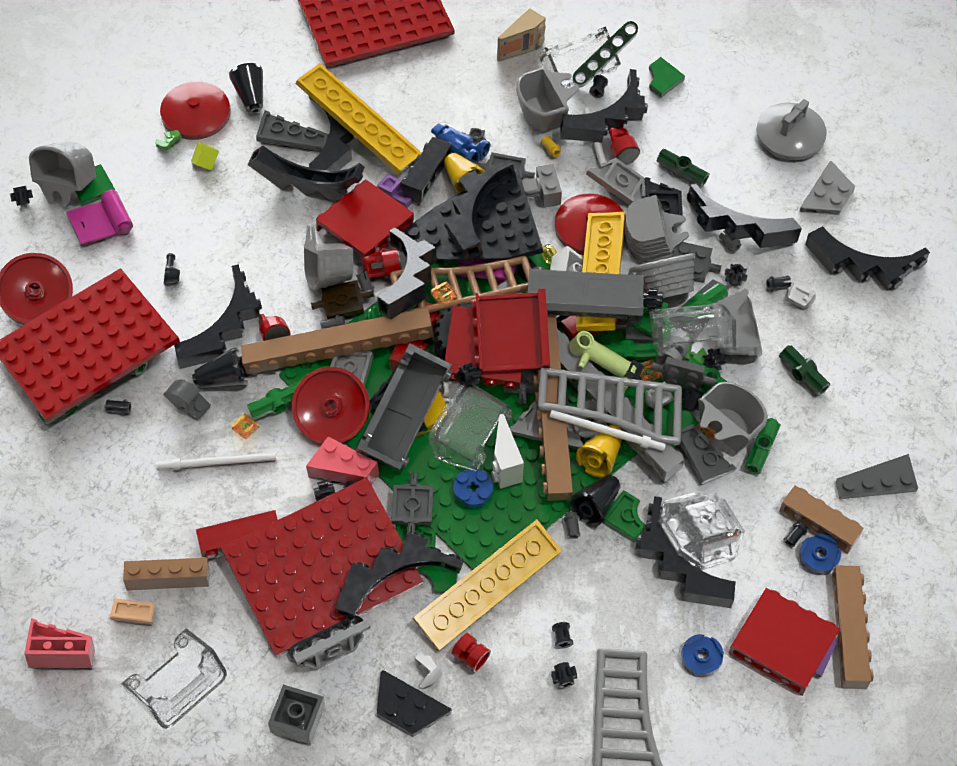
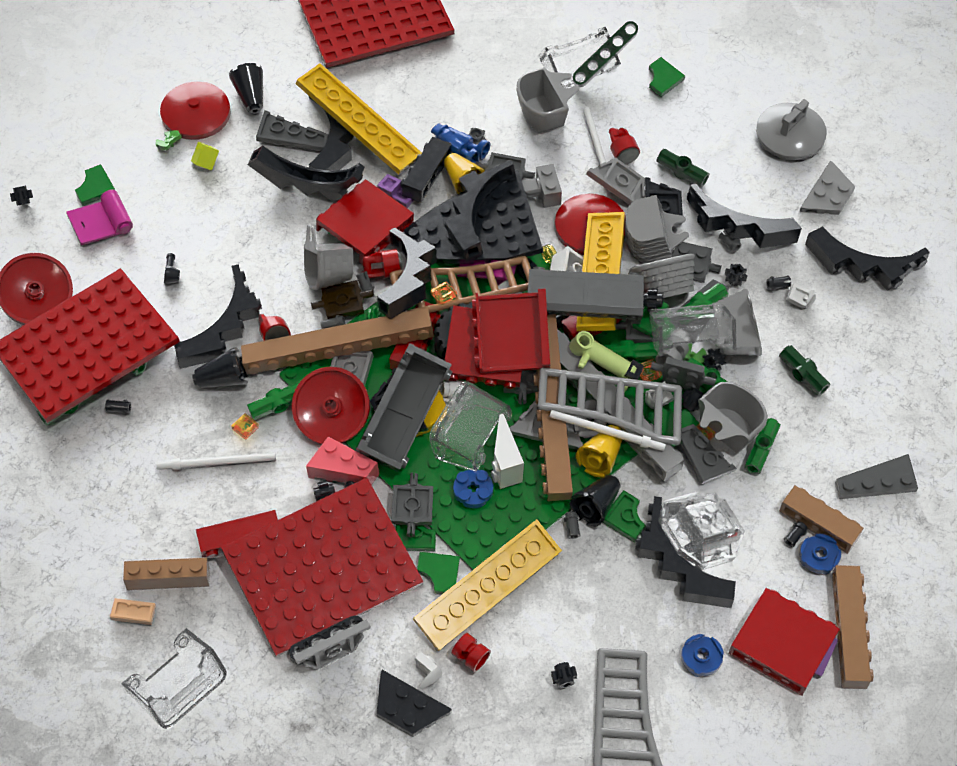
coral wedge [24,618,95,668] -> none
light grey piece [29,141,96,207] -> none
dark grey brick [163,379,211,420] -> none
dark grey brick [268,684,325,745] -> none
black arch [334,532,464,620] -> none
black gear [457,363,481,388] -> none
tan slope [497,8,546,62] -> none
yellow pin [541,136,561,157] -> none
black bush [552,622,574,649] -> none
black arch [560,69,648,143] -> none
black bush [589,75,608,98] -> none

